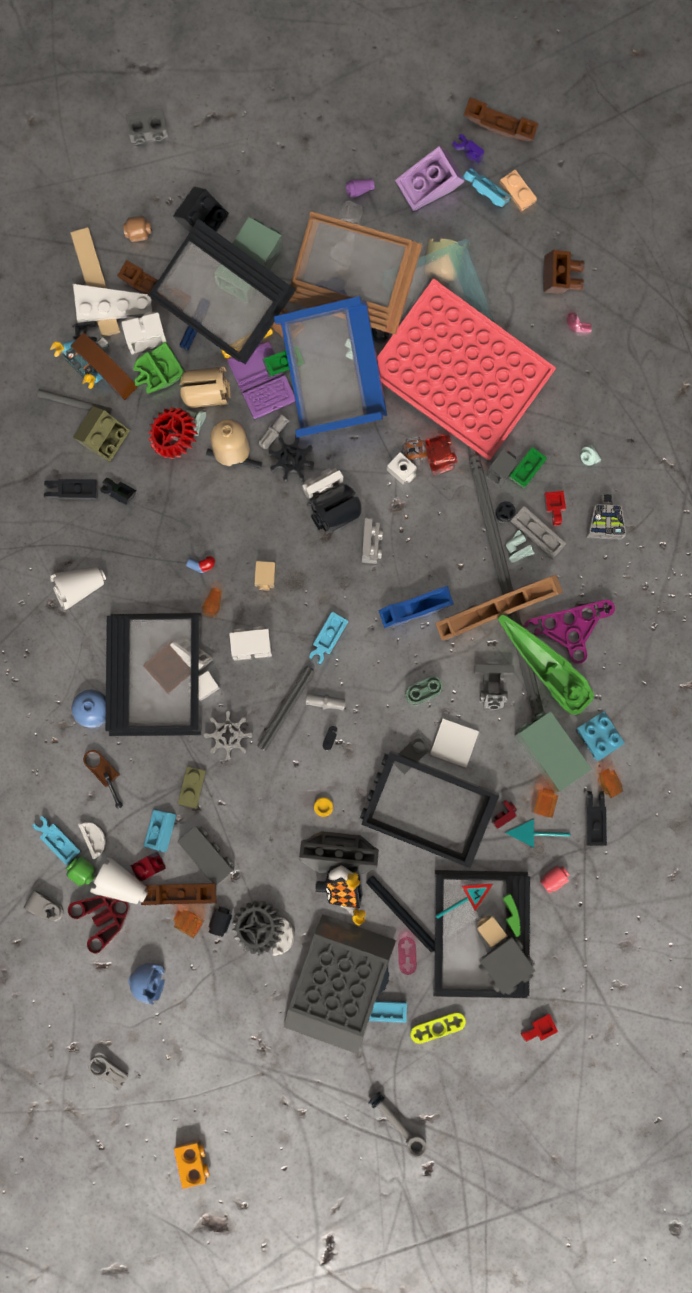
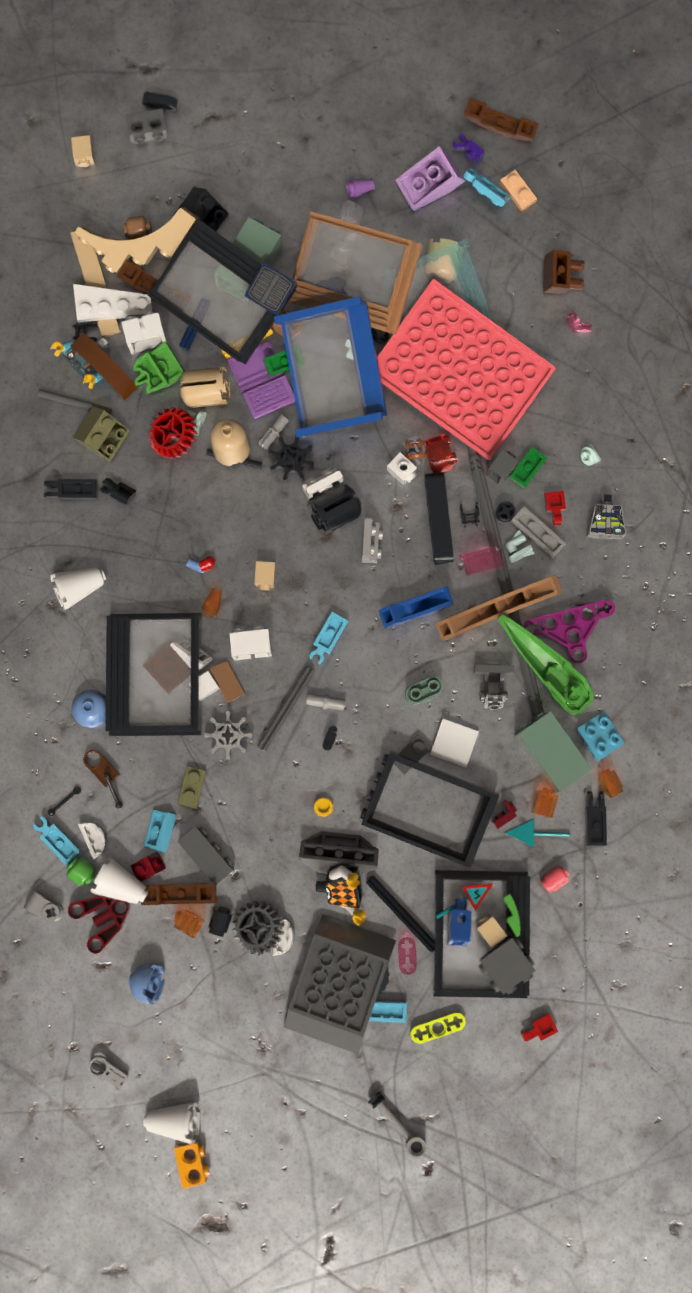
none -> black hinge [48,787,81,816]
none -> tan brick [71,135,95,167]
none -> tan arch [75,207,200,273]
none -> black beam [142,92,178,112]
none -> white cone [143,1102,201,1144]
none -> medium nougat slope [210,661,245,703]
none -> tile [244,262,297,316]
none -> black beam [424,472,454,565]
none -> blue torso [447,899,472,946]
none -> black piece [459,502,480,528]
none -> clear pink panel [459,546,504,576]

